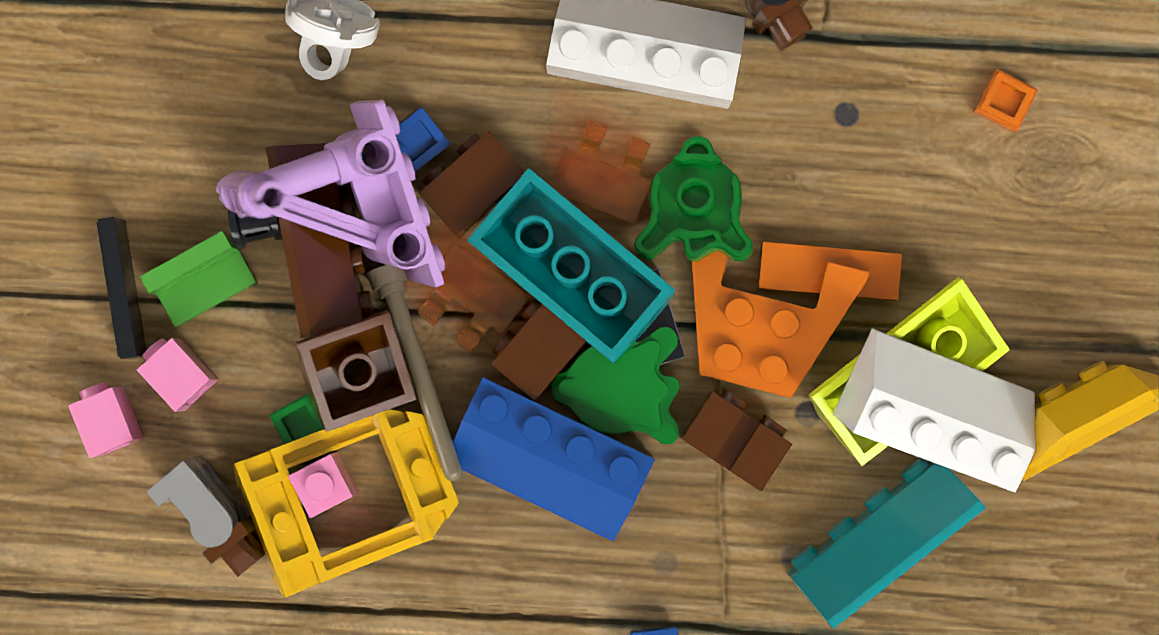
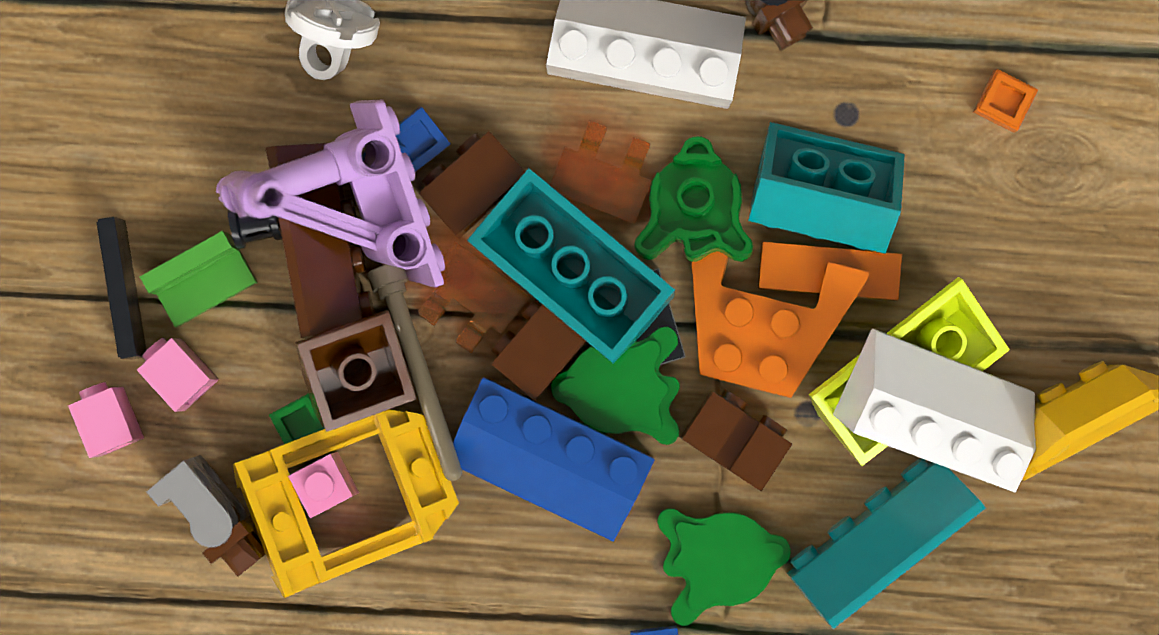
none -> green tile [657,508,791,626]
none -> teal slope [748,122,905,253]

